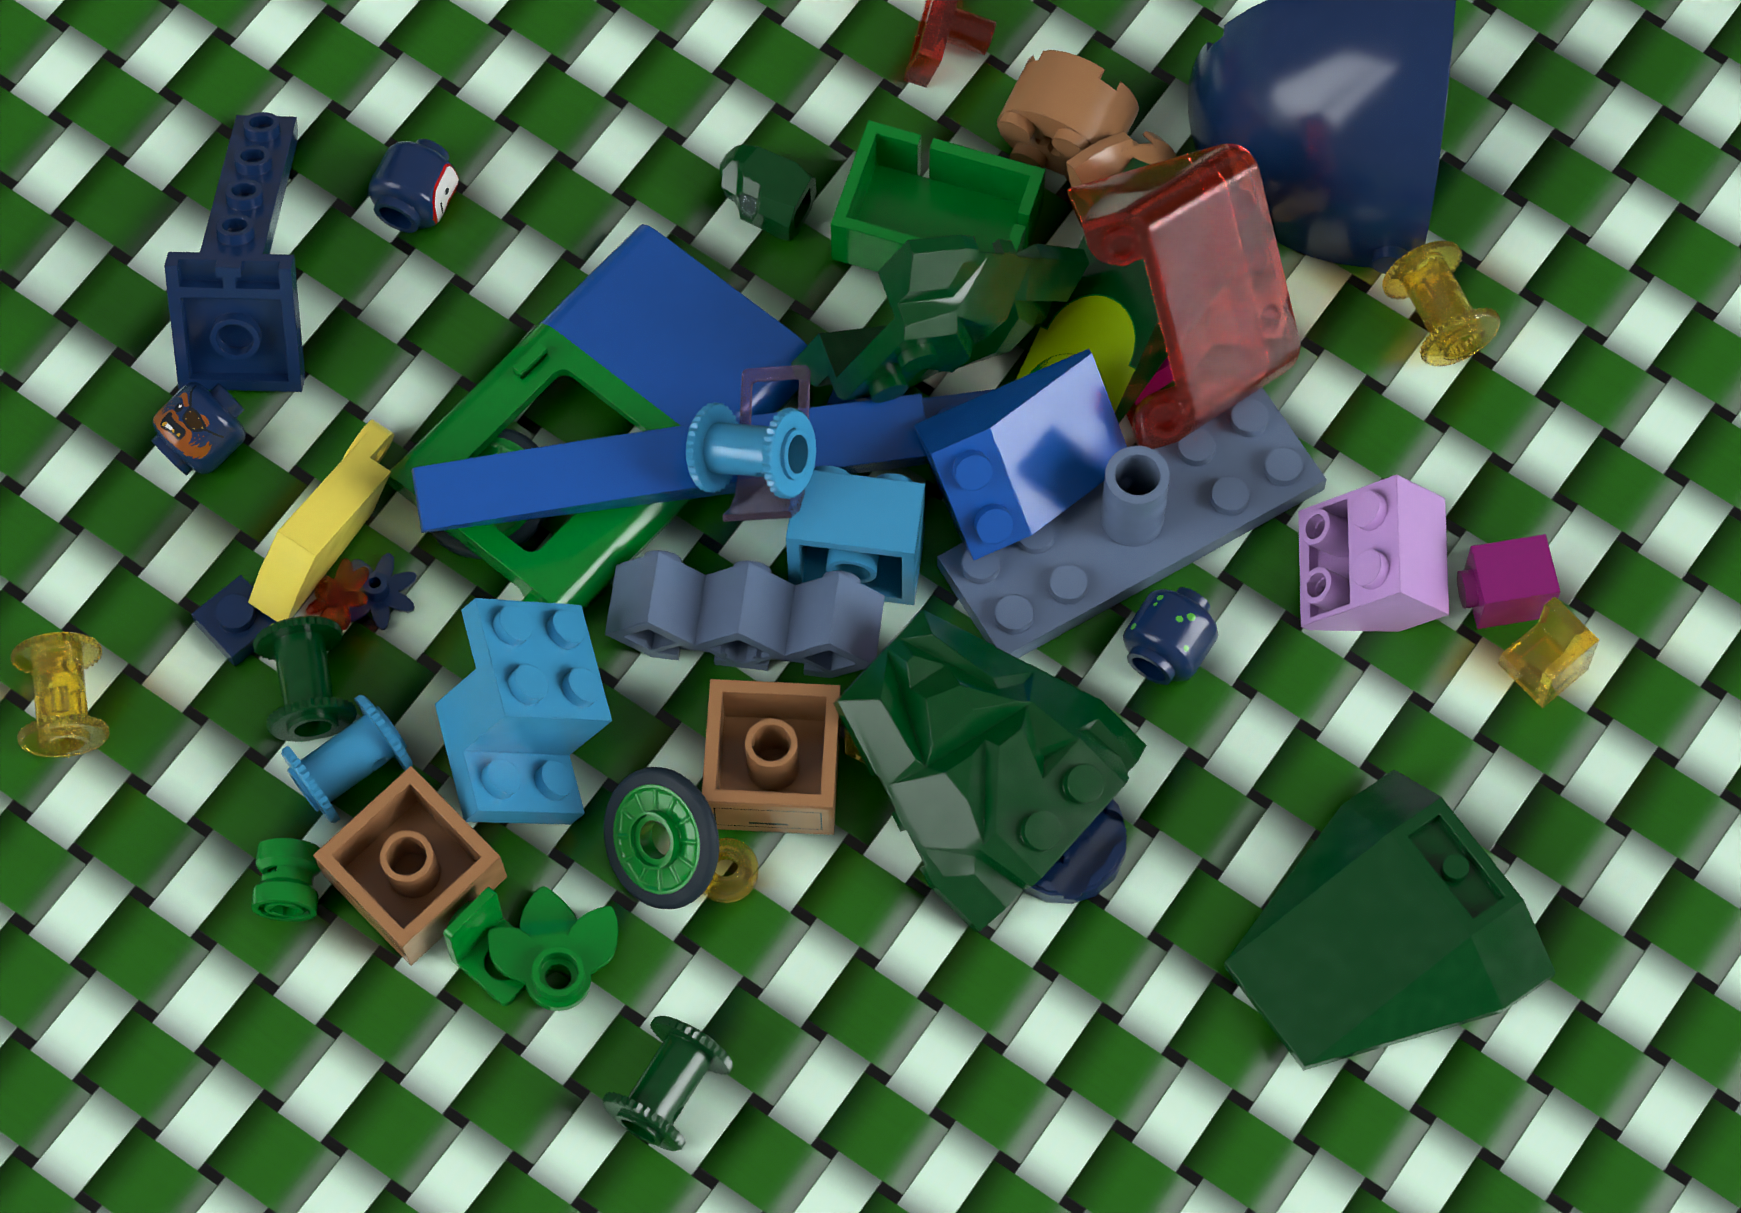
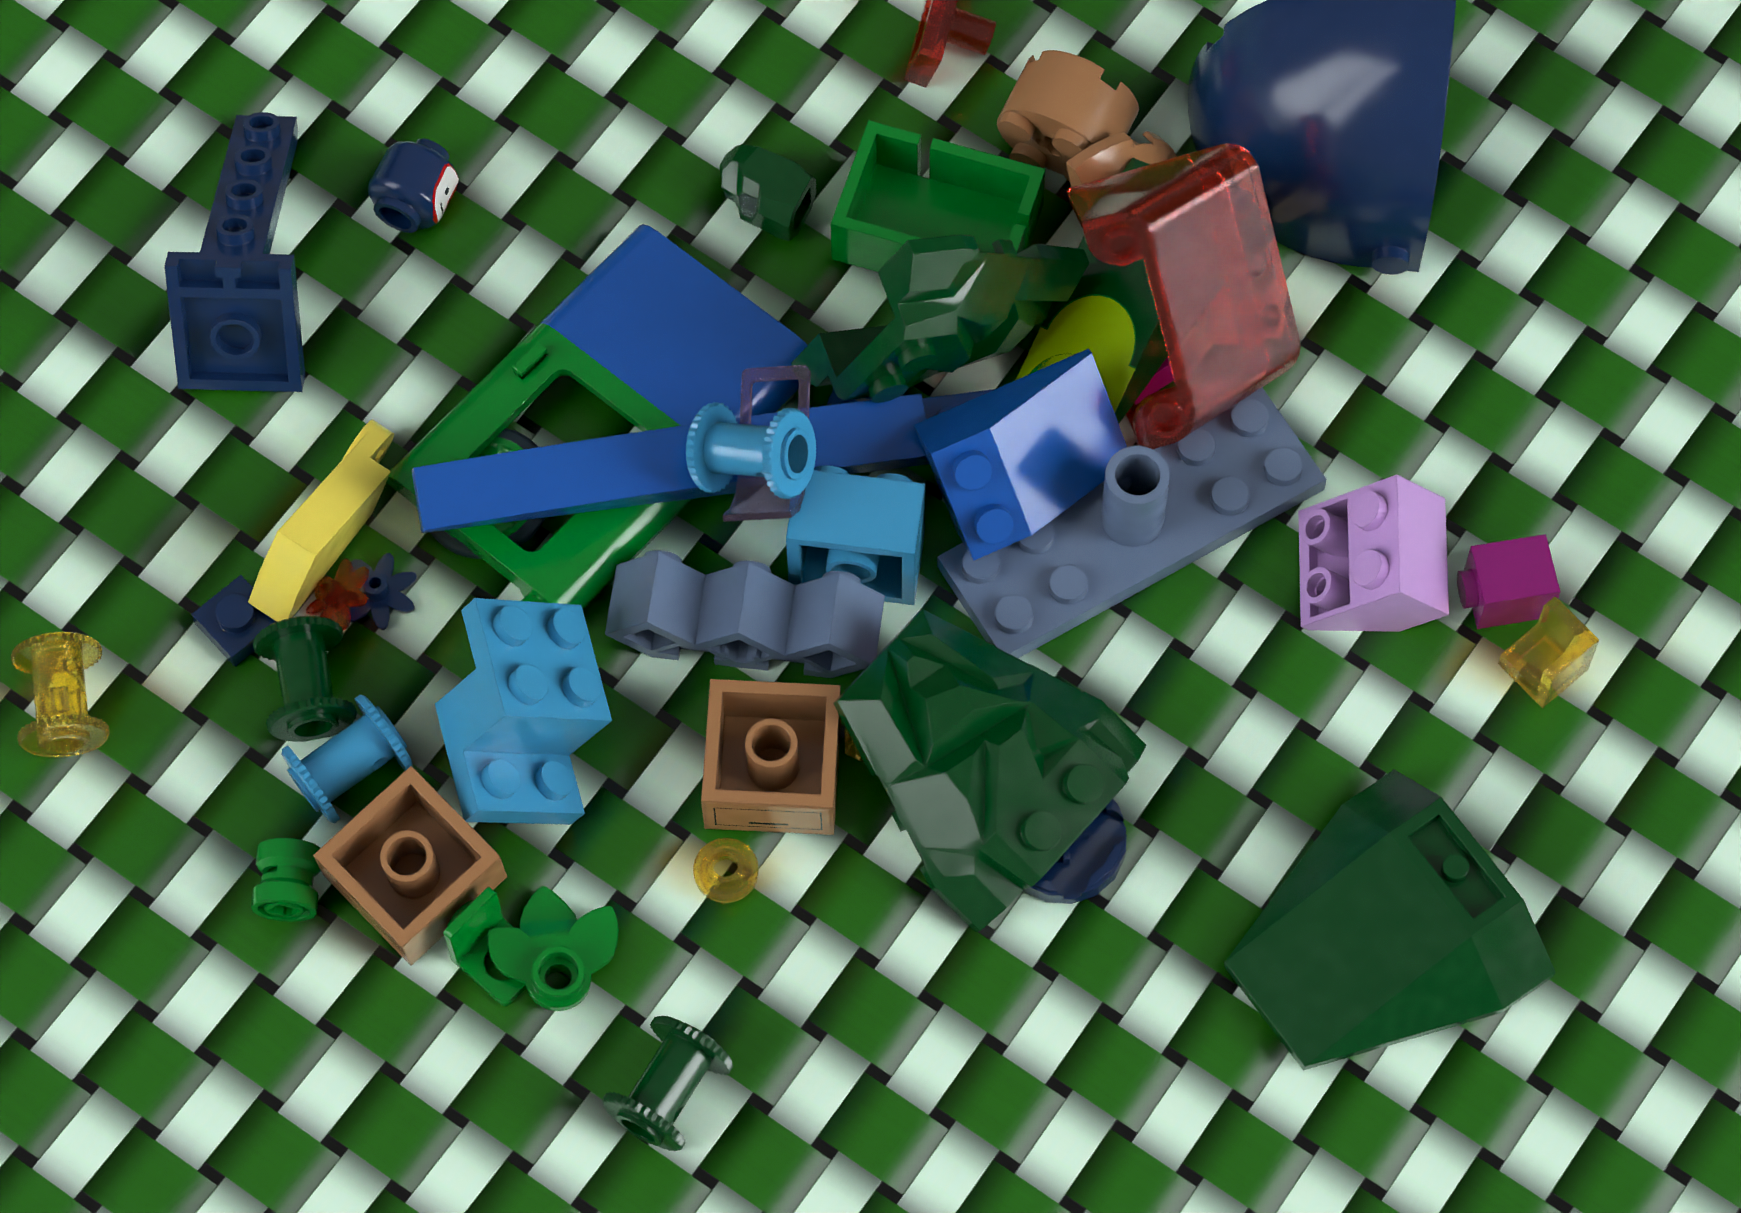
dark blue head [151,382,246,476] -> none
wheel [604,767,719,909] -> none
dark blue head [1123,587,1219,685] -> none
clear yellow hose [1382,240,1501,366] -> none

